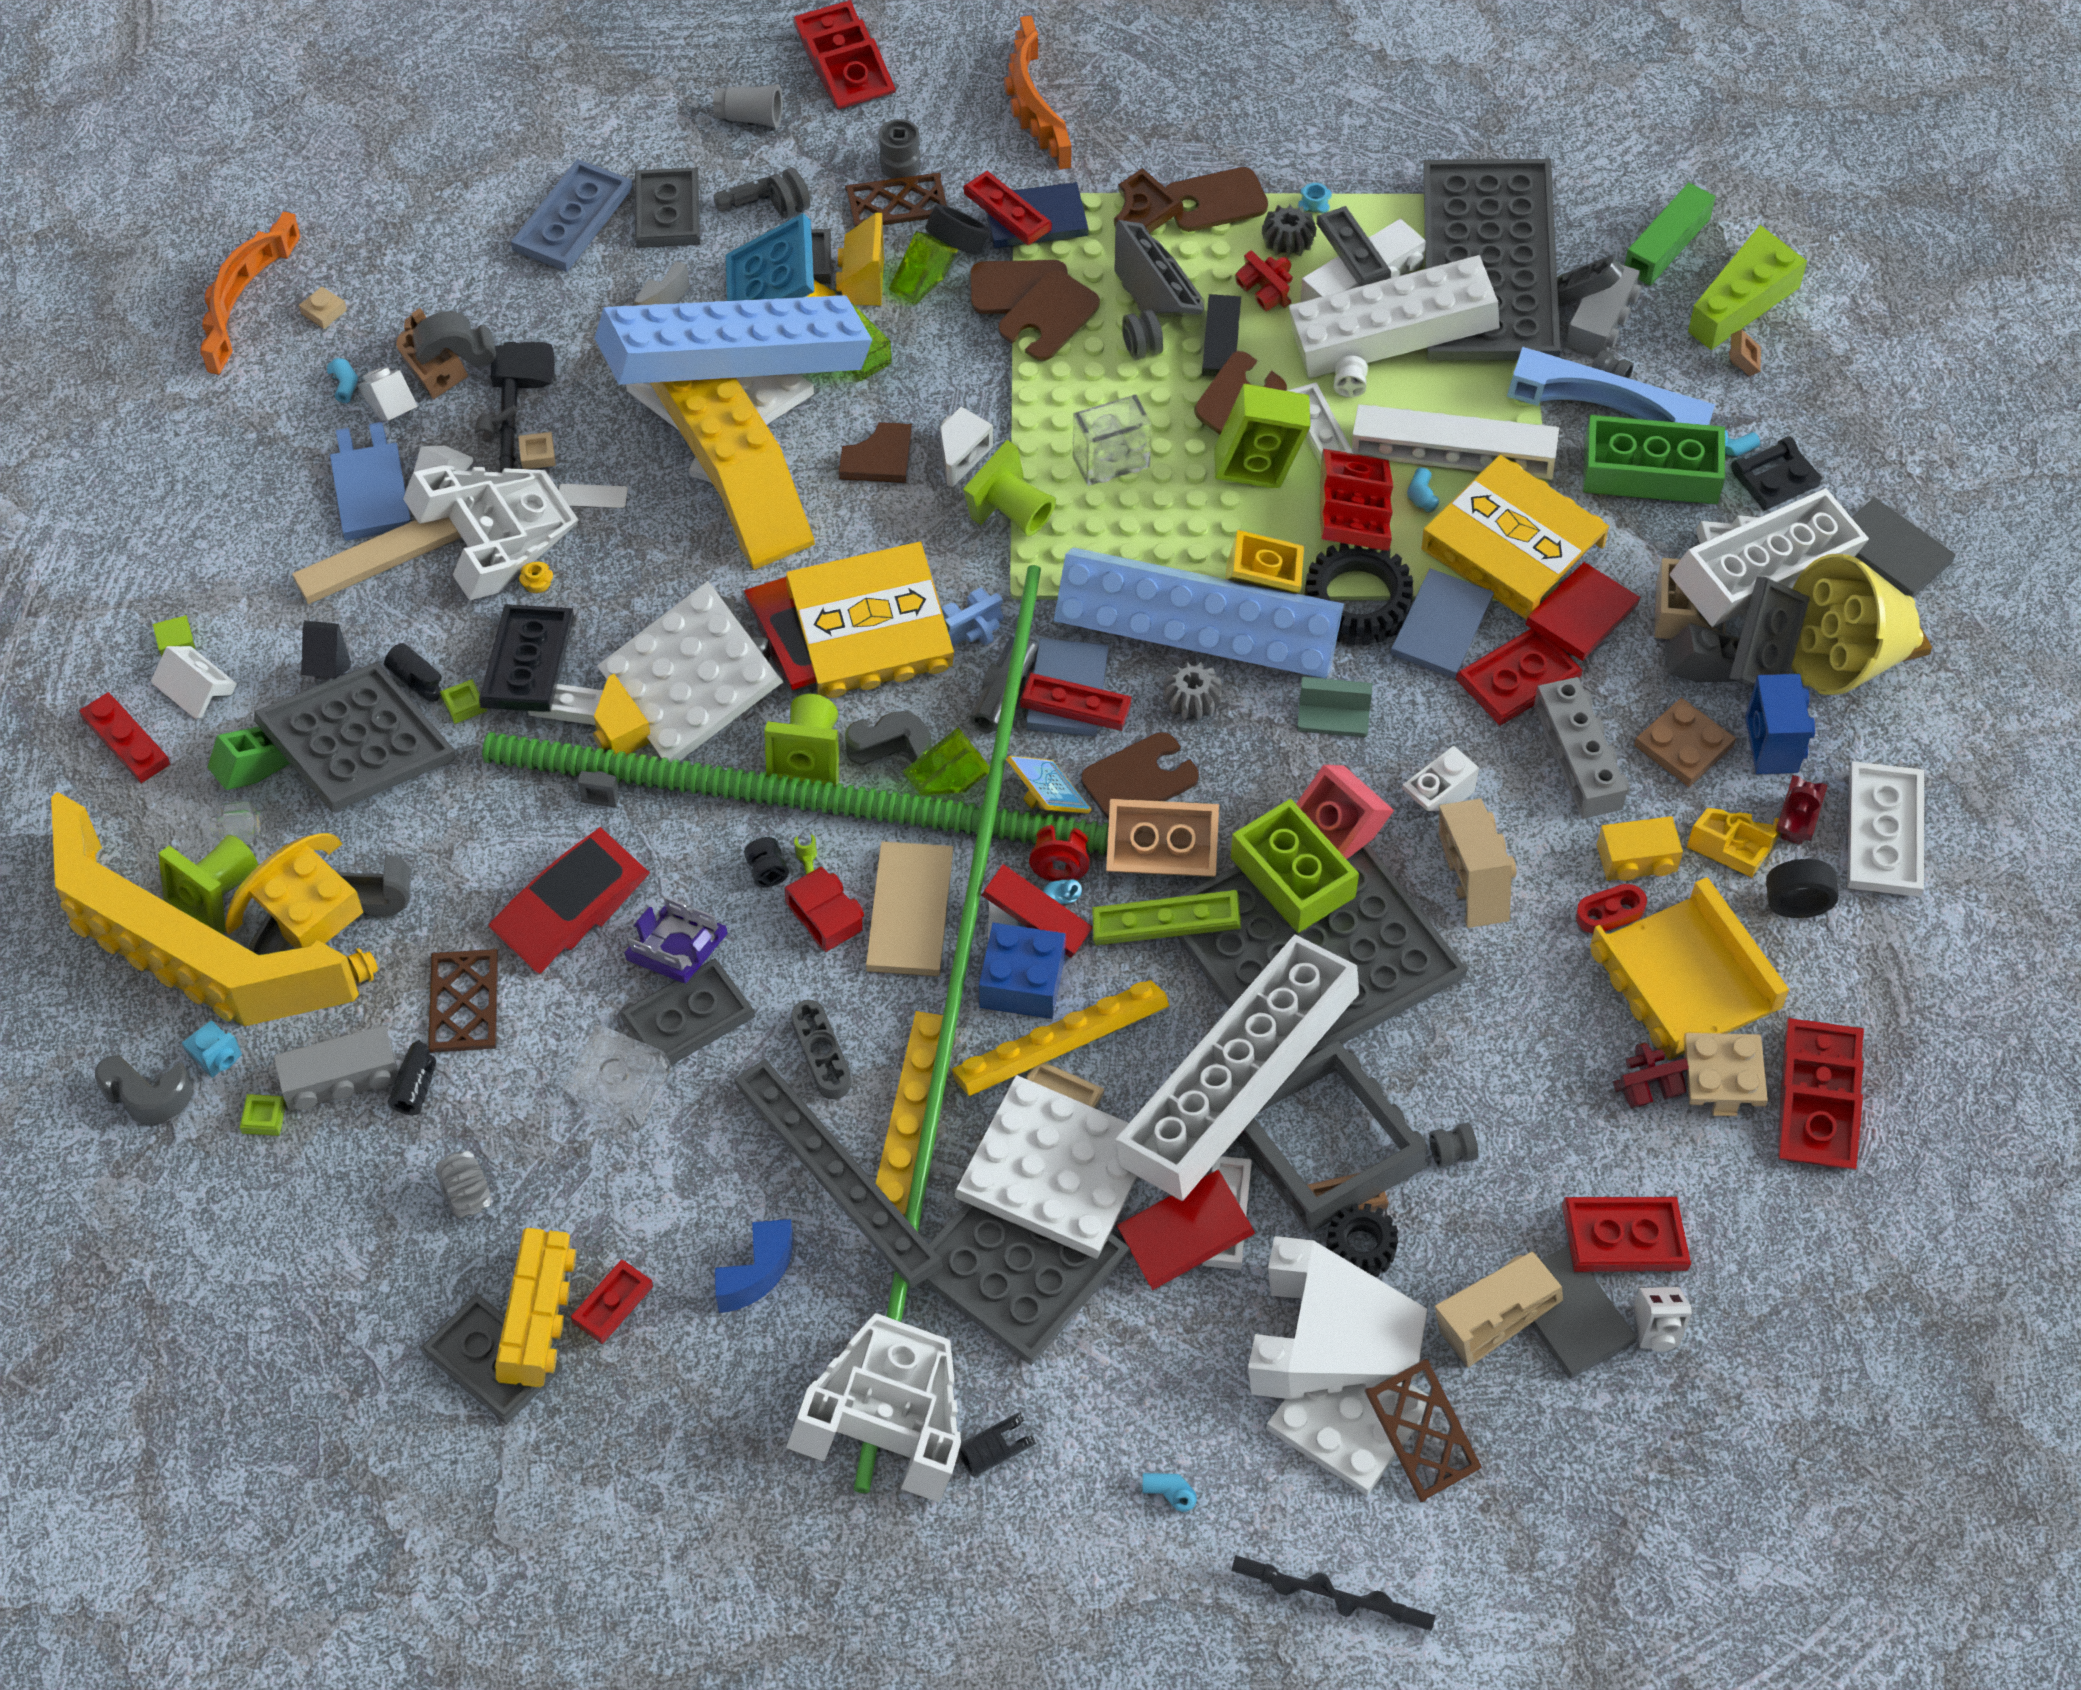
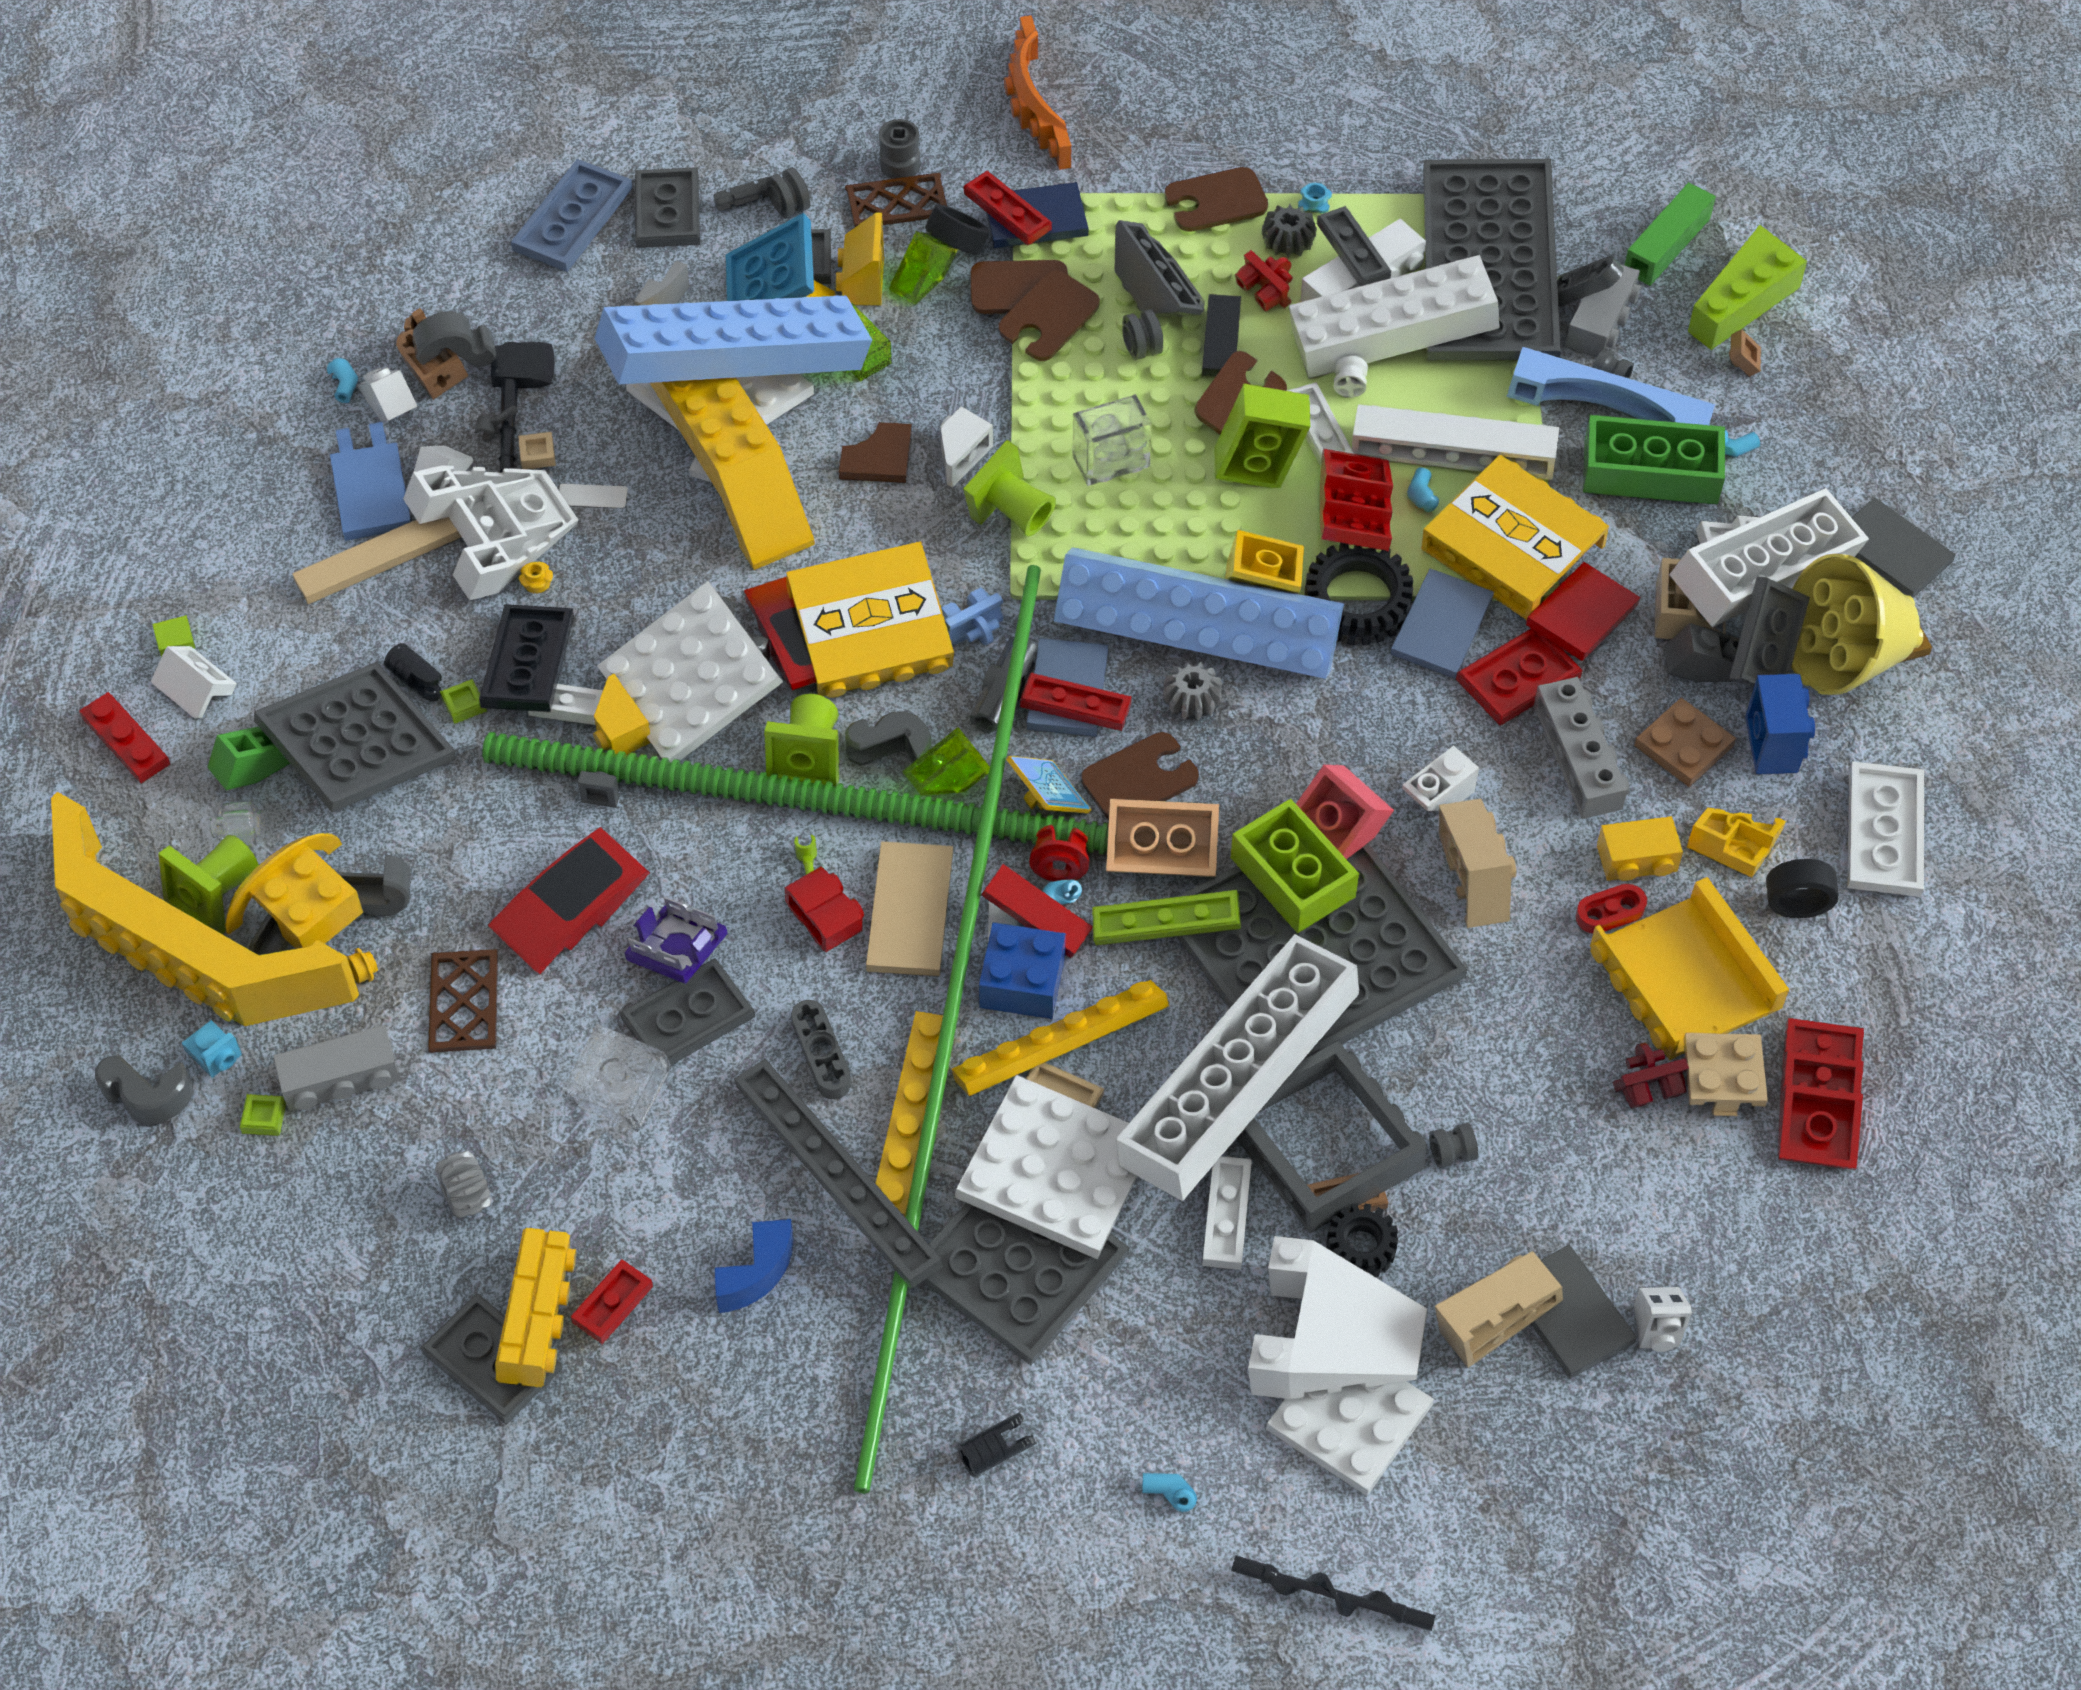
orange piece [200,211,301,375] -> none
tan plate [299,286,347,329] -> none
black slope [301,620,351,679] -> none
black hinge [388,1039,437,1115] -> none
light grey plant [713,84,783,128] -> none
black wheel [744,837,789,888] -> none
white wedge [786,1313,961,1502] -> none
red slope [793,0,896,110] -> none
reddish brown tile [1114,168,1184,234] -> none
red tile [1117,1169,1255,1291] -> none
sand green panel [1297,677,1373,737] -> none
reddish brown window [1365,1358,1482,1502] -> none
red tile [1562,1197,1691,1272] -> none
black plate [1731,436,1822,511] -> none
dark red hips [1775,775,1828,845] -> none

